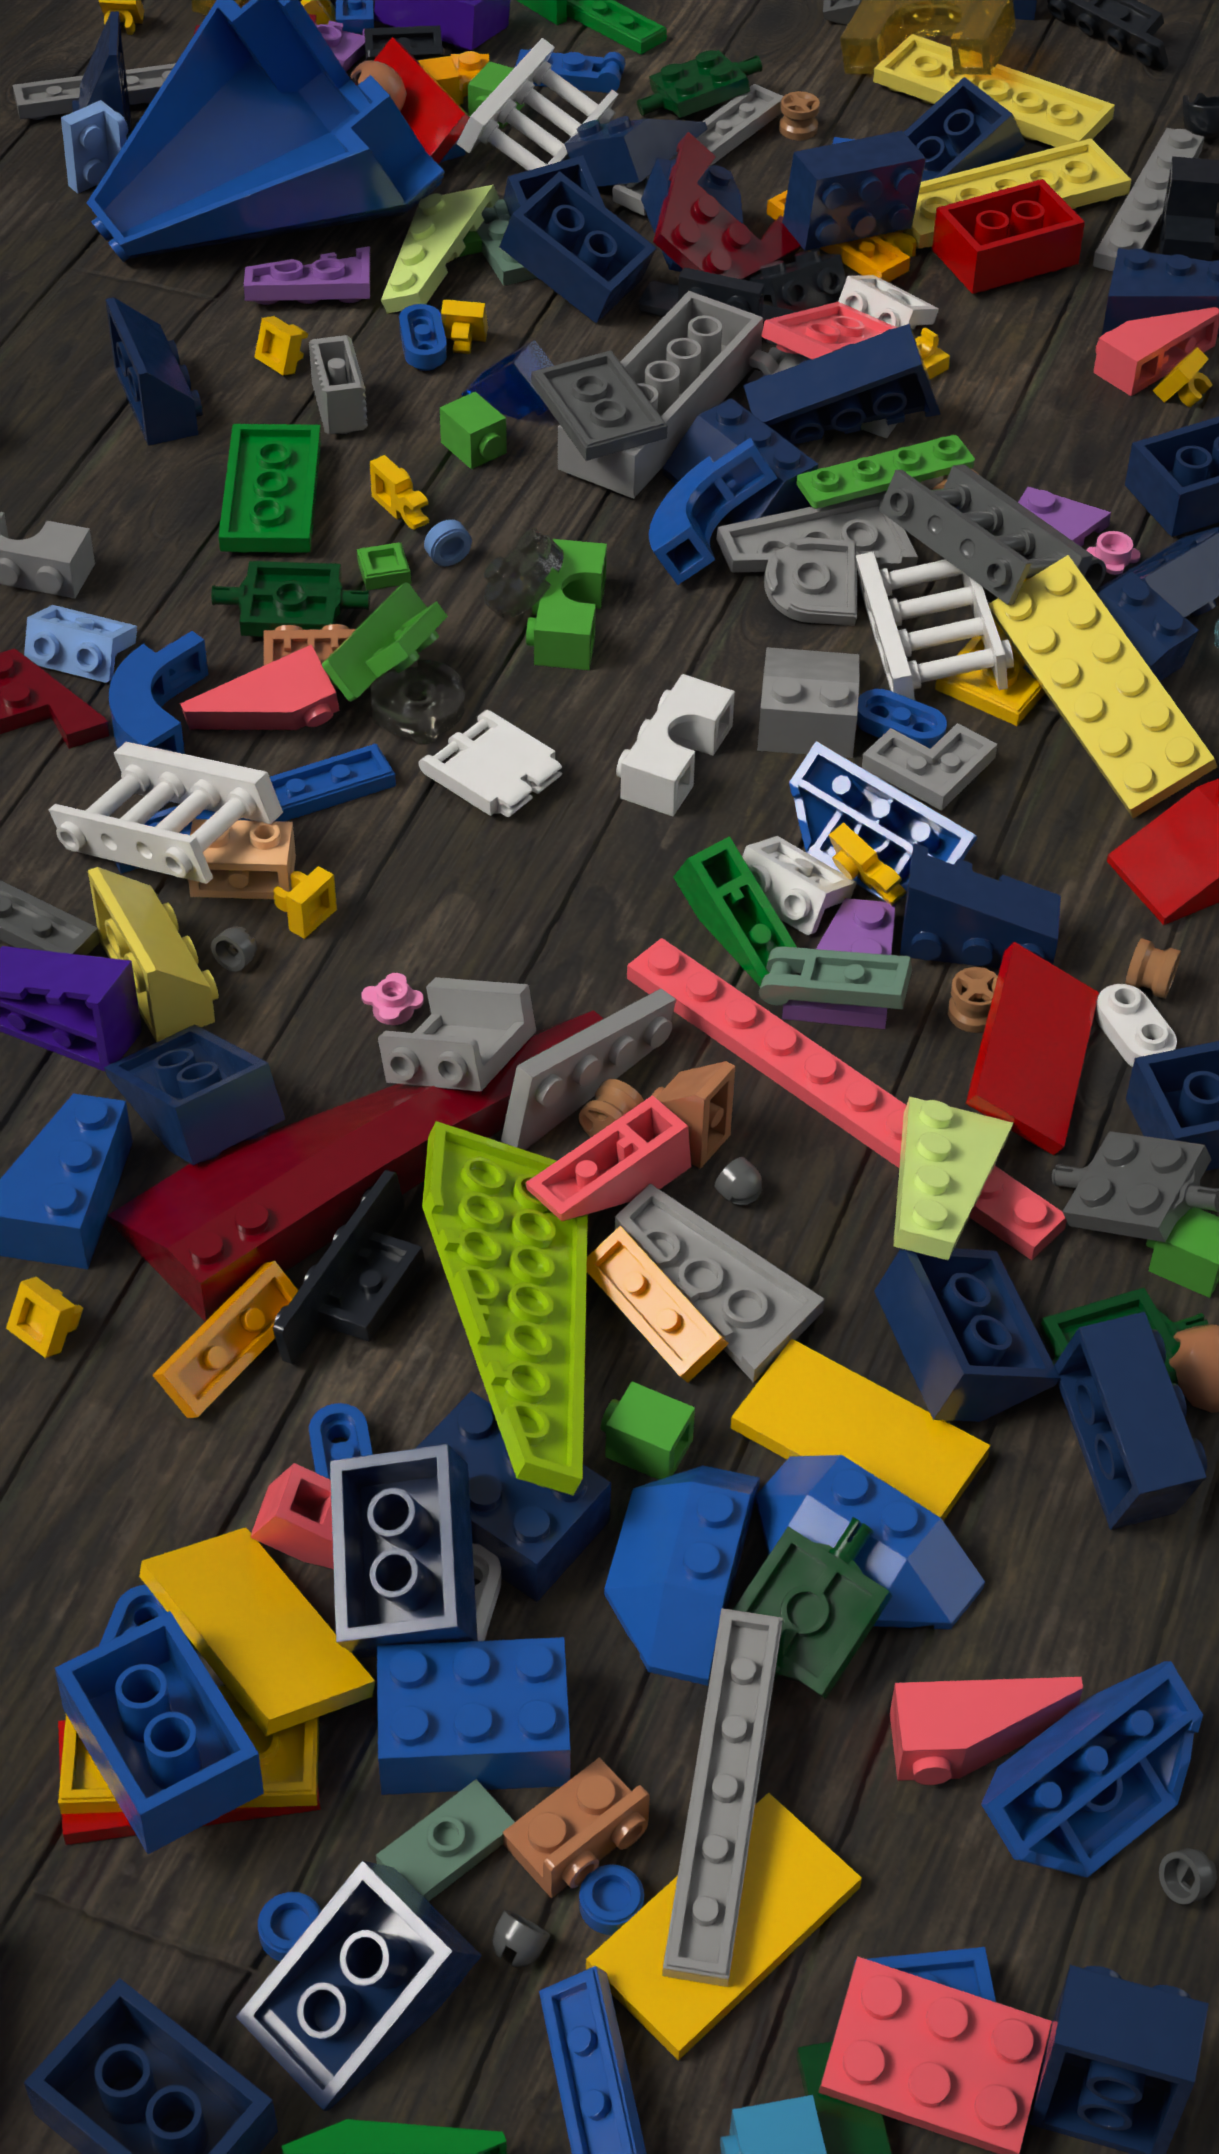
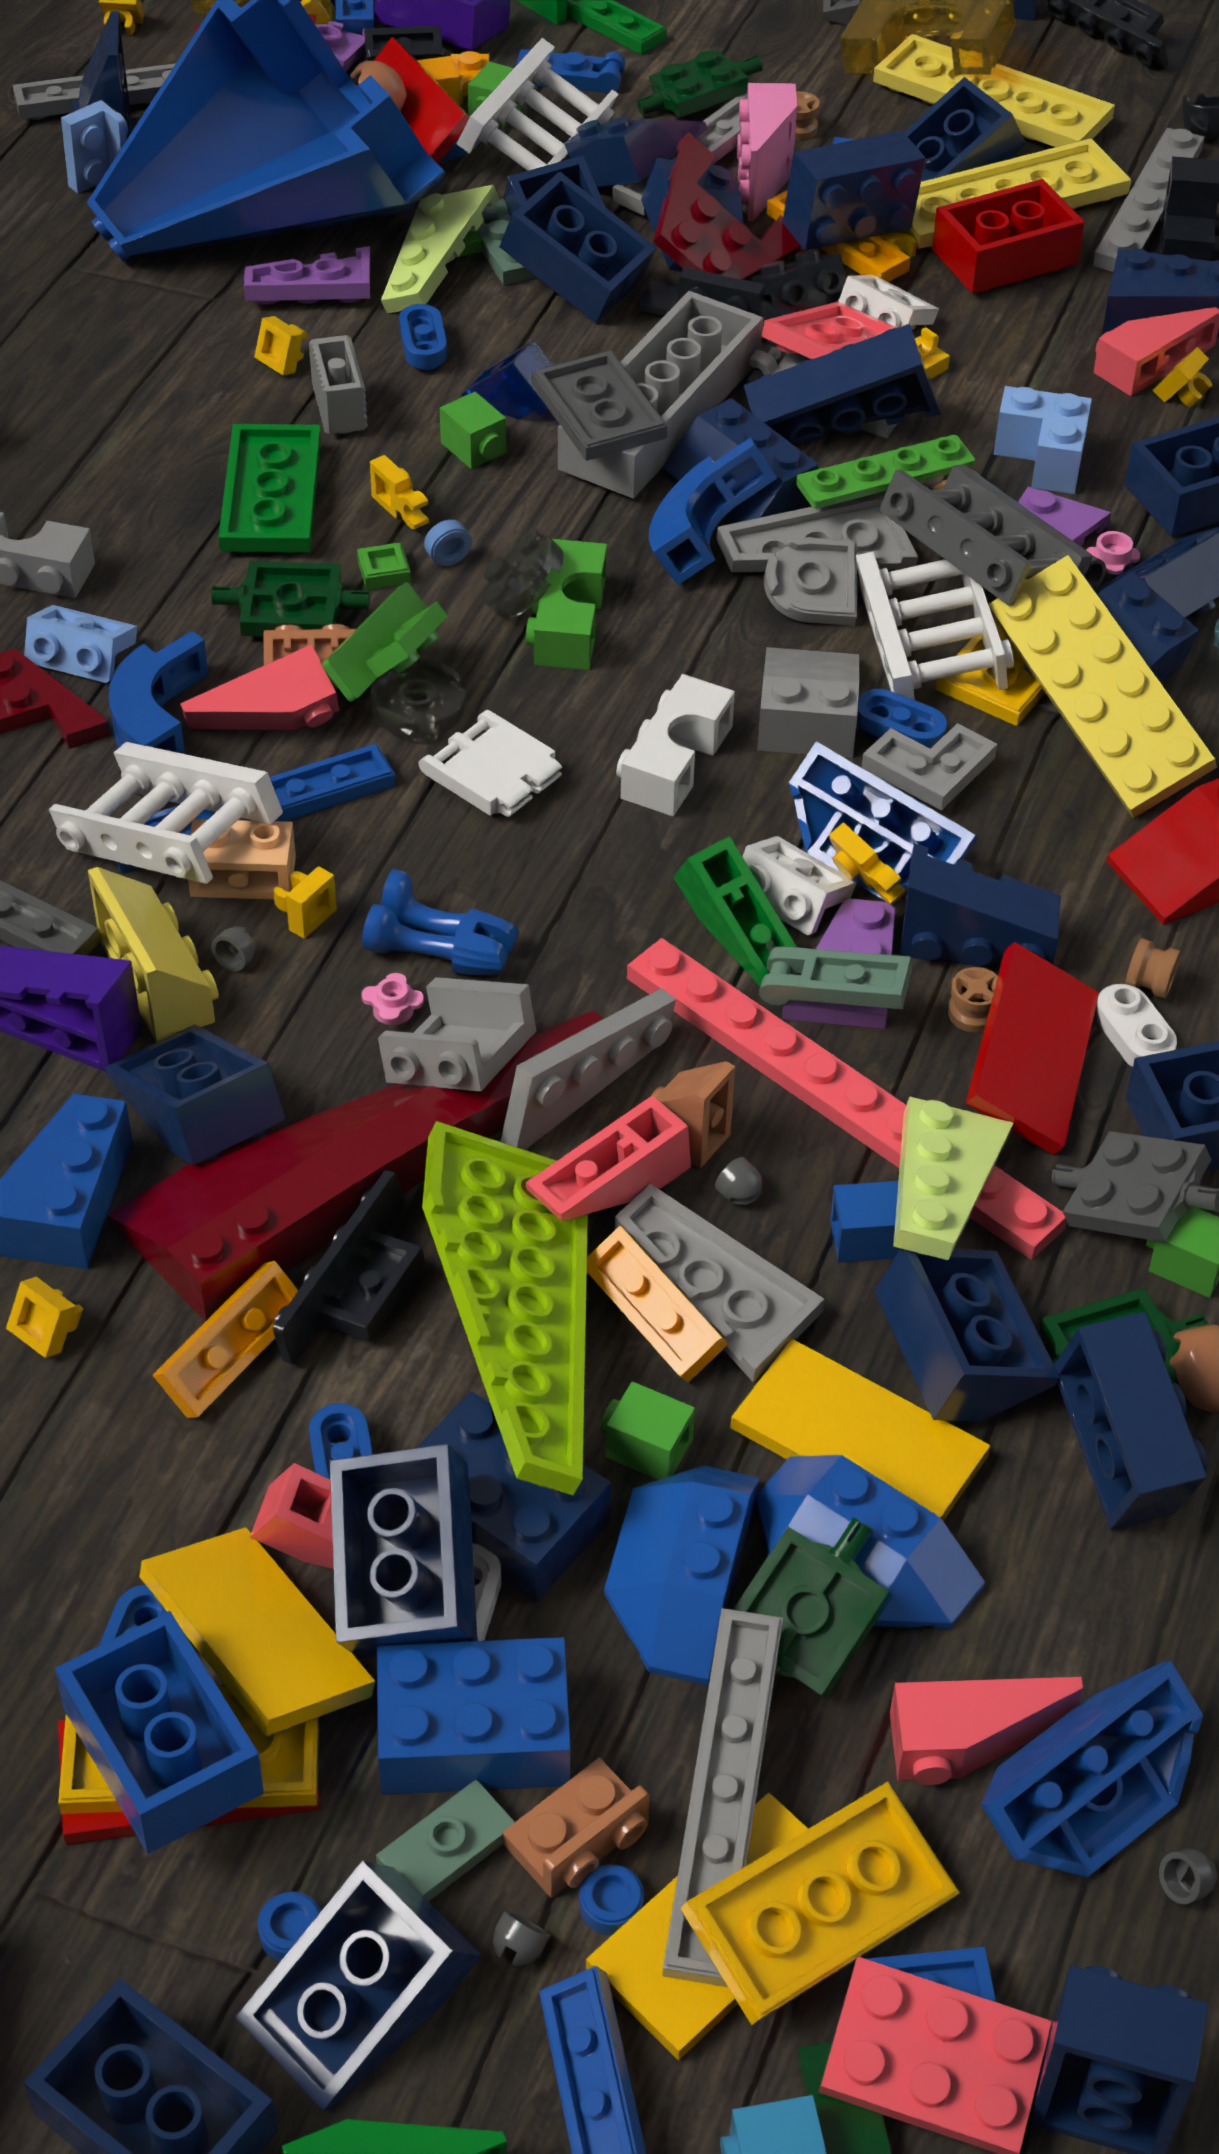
dark blue slope [105,297,203,446] -> none
yellow tile [441,299,488,354] -> none
medium nougat wheel [579,1079,644,1137] -> none
none -> blue piece [362,869,519,975]
none -> yellow tile [680,1782,960,2025]
none -> bright pink slope [737,83,797,221]
none -> blue brick [830,1181,900,1263]
none -> light blue brick [993,386,1092,494]

